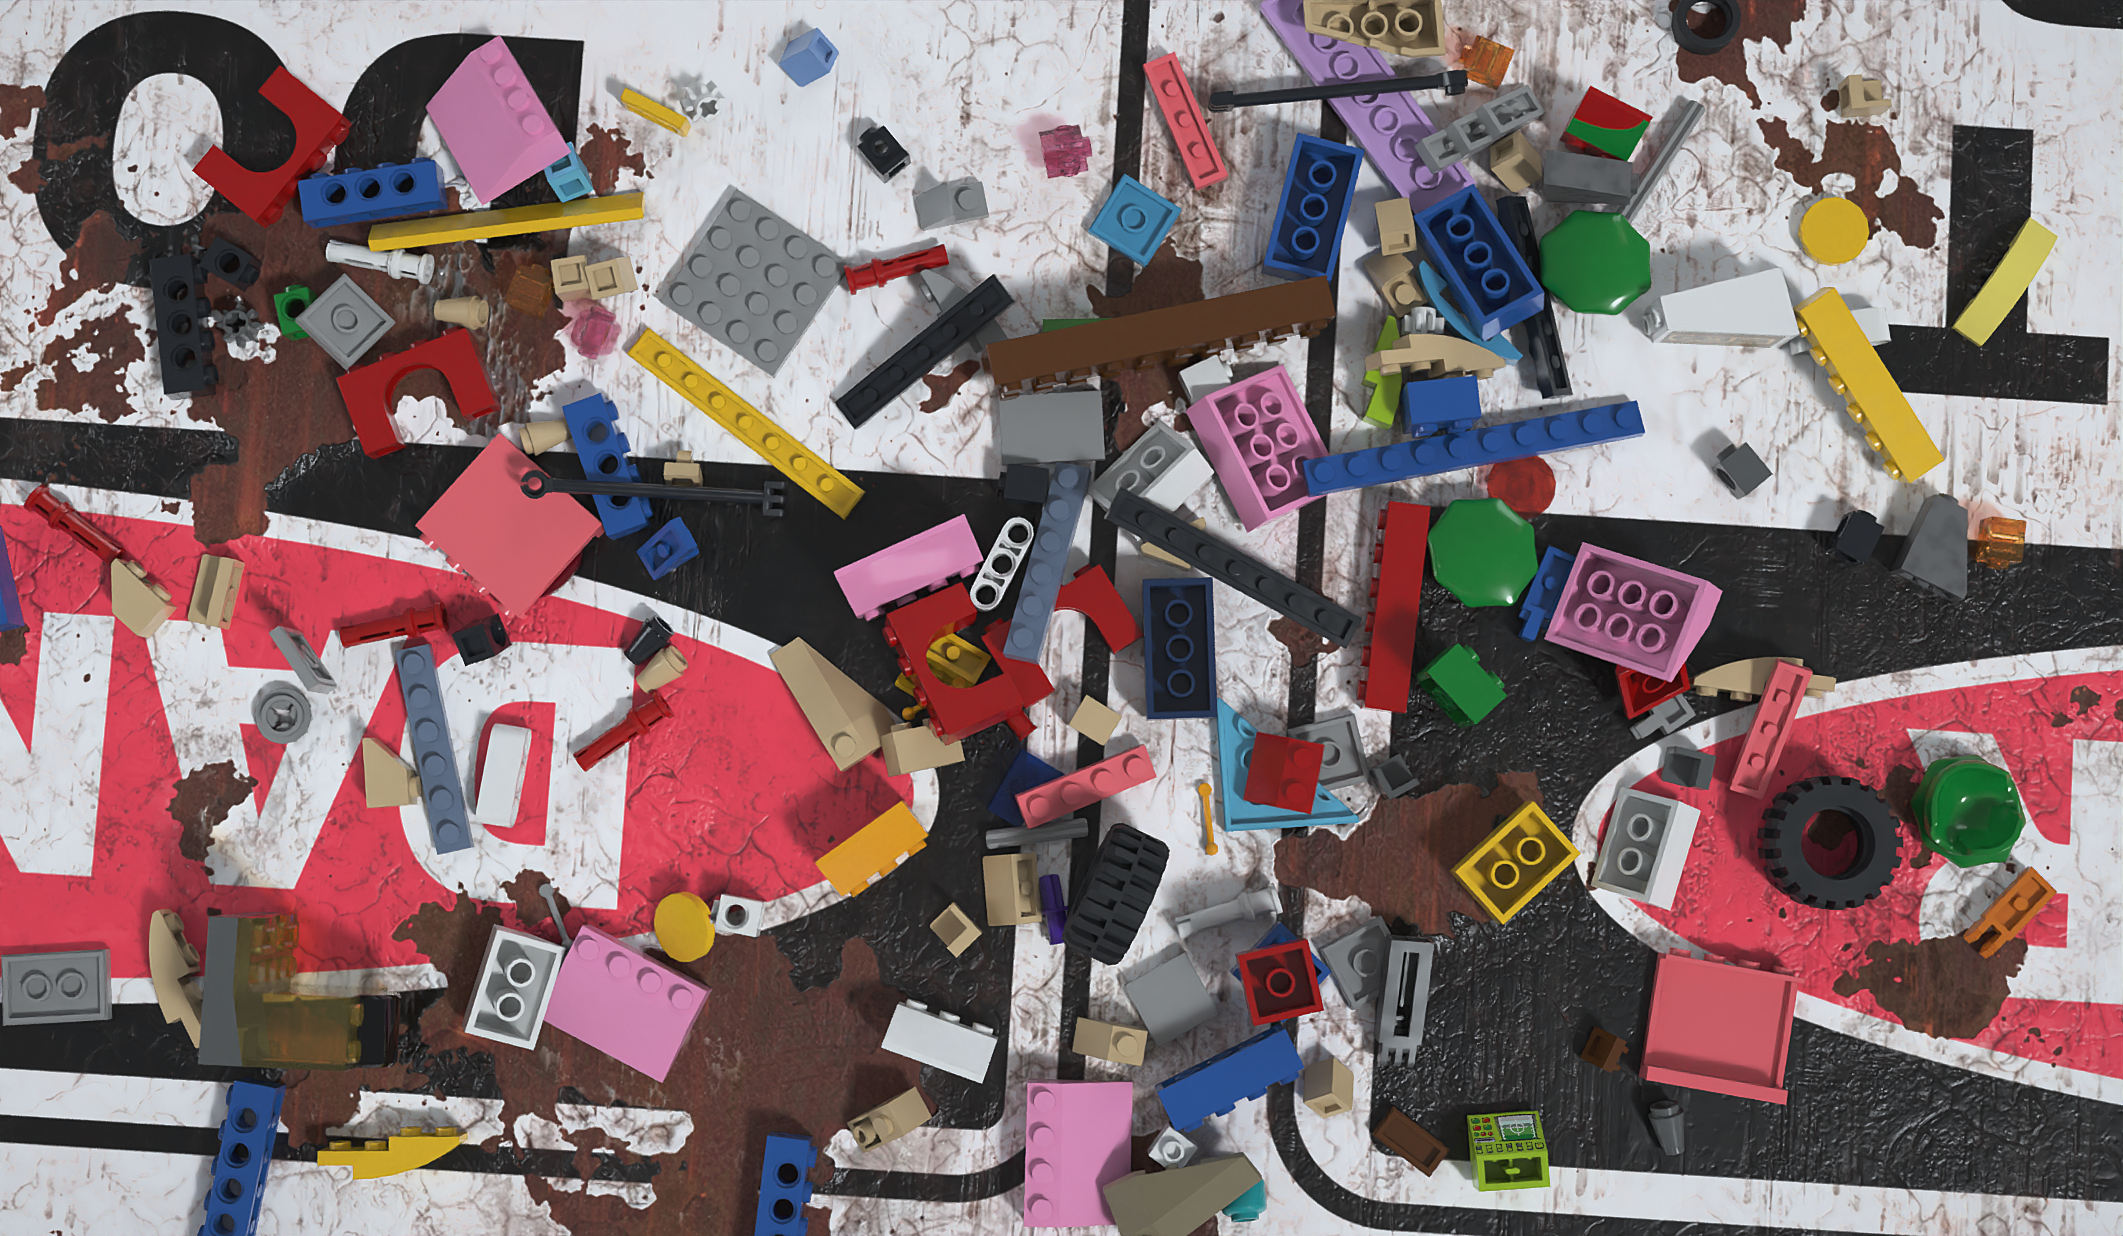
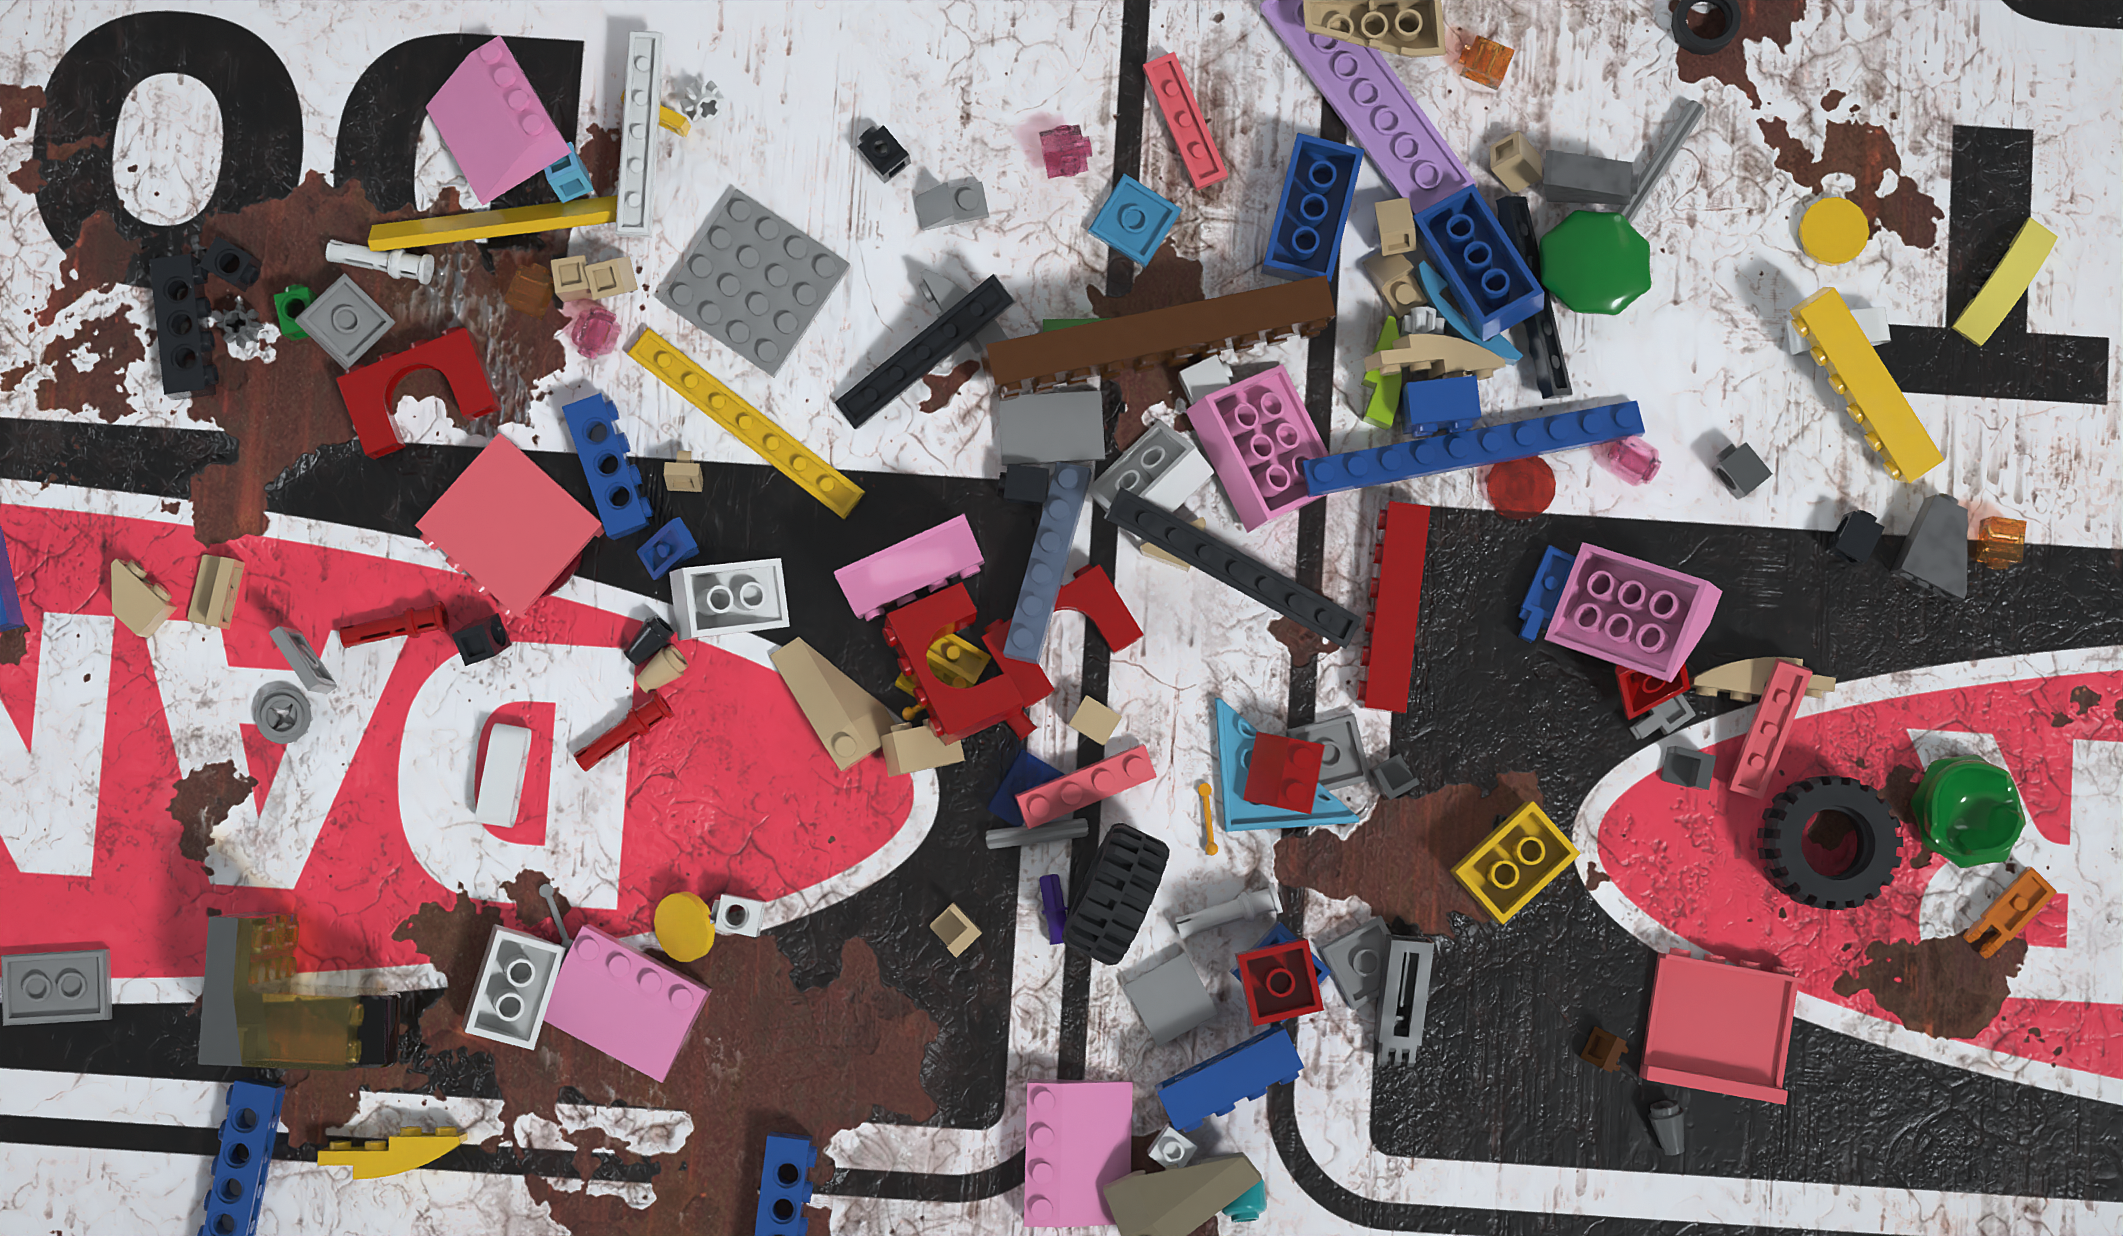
red pin [24,484,126,567] -> none
tan slope [149,909,203,1049] -> none
red arch [192,65,352,229] -> none
blue brick [298,157,448,229] -> none
tan slope [362,738,422,808] -> none
sand blue plate [395,644,474,855] -> none
tan cone [434,296,489,330] -> none
tan cone [518,418,572,456] -> none
black hinge [520,470,788,516] -> none
medium blue panel [779,27,839,87] -> none
light orange slope [815,801,930,898] -> none
red pin [843,244,949,296] -> none
tan slope [847,1086,932,1154] -> none
white slope [881,999,998,1084] -> none
white beam [970,517,1034,613] -> none
tan panel [983,852,1042,926] -> none
tan slope [1072,1016,1148,1066] -> none
dark blue brick [1141,577,1218,721] -> none
black hinge [1208,70,1468,113] -> none
tan panel [1303,1057,1354,1119] -> none
reddish brown tile [1371,1106,1450,1178] -> none
green brick [1413,643,1507,728] -> none
light grey slope [1414,85,1546,175] -> none
green piece [1427,498,1538,607] -> none
lime slope [1467,1110,1550,1192] -> none
red slope [1559,86,1653,161] -> none
white slope [1591,787,1701,911] -> none
white slope [1642,267,1800,348] -> none
tan panel [1838,74,1892,118] -> none
none -> white tile [615,30,665,238]
none -> white slope [669,558,790,641]
none -> clear pink head [1607,435,1662,487]

